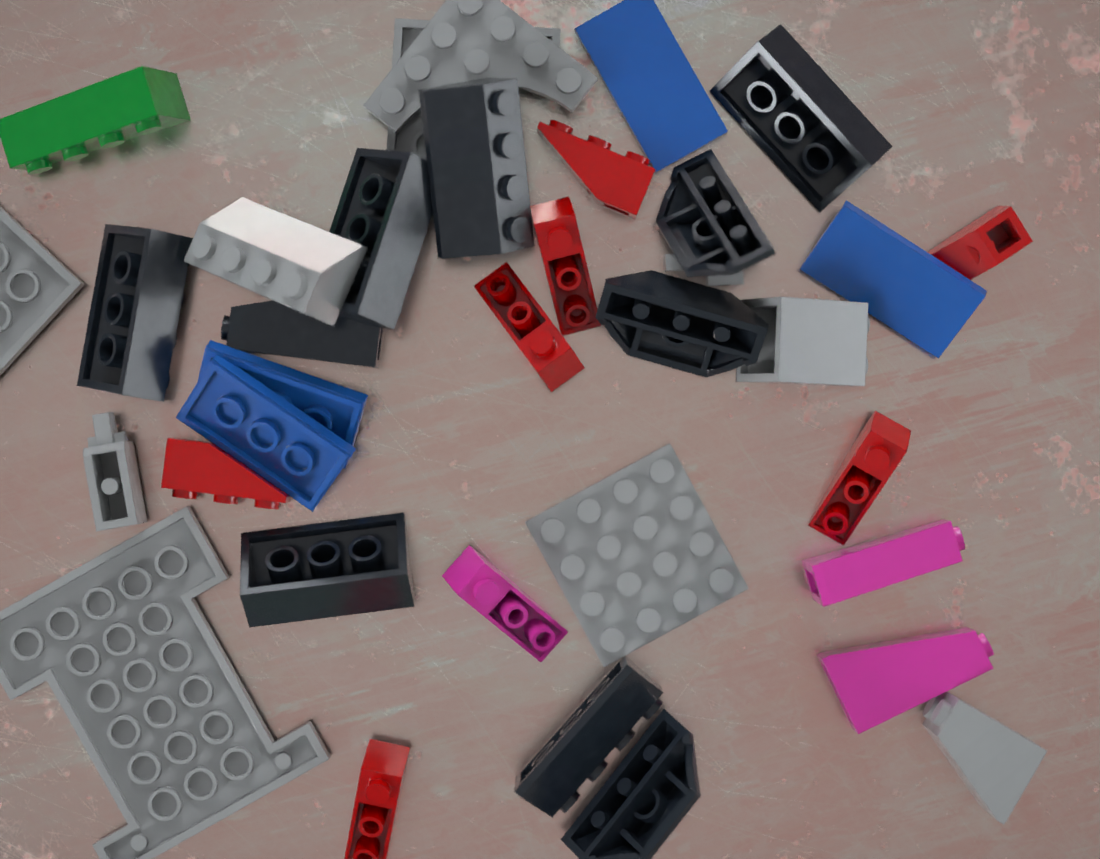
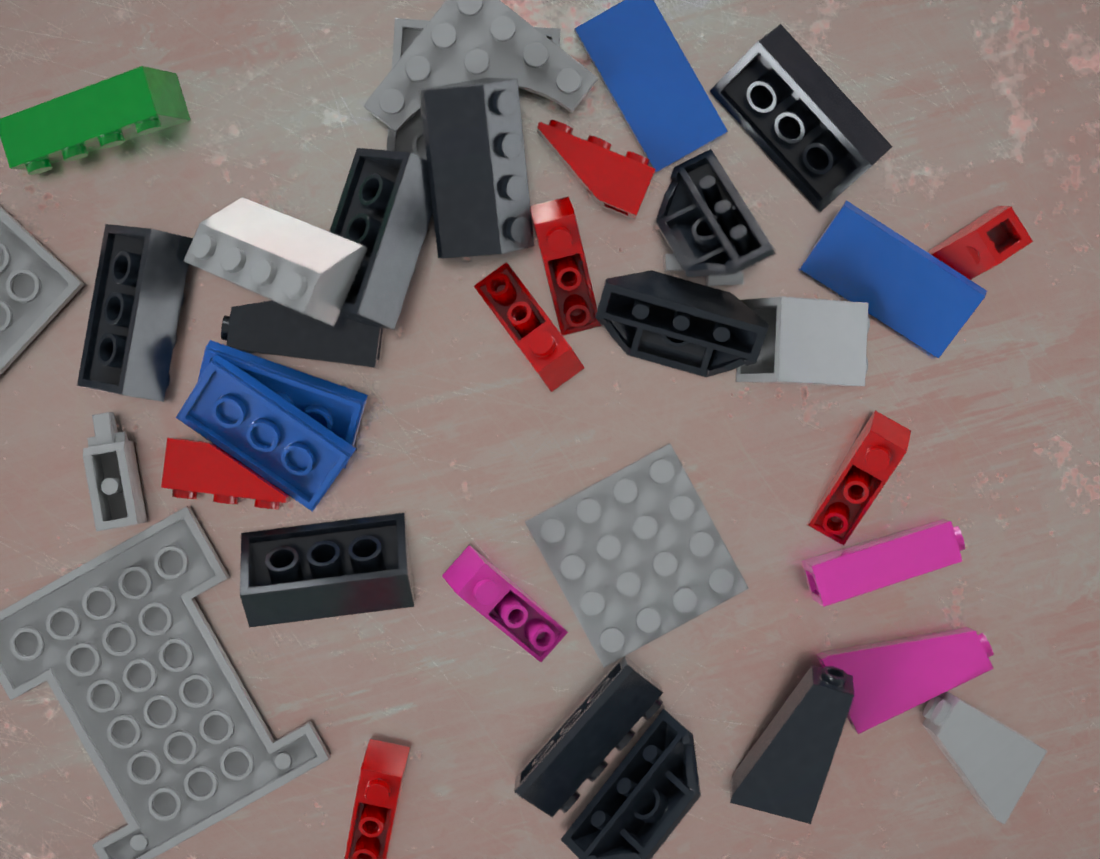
none -> black slope [730,665,854,824]

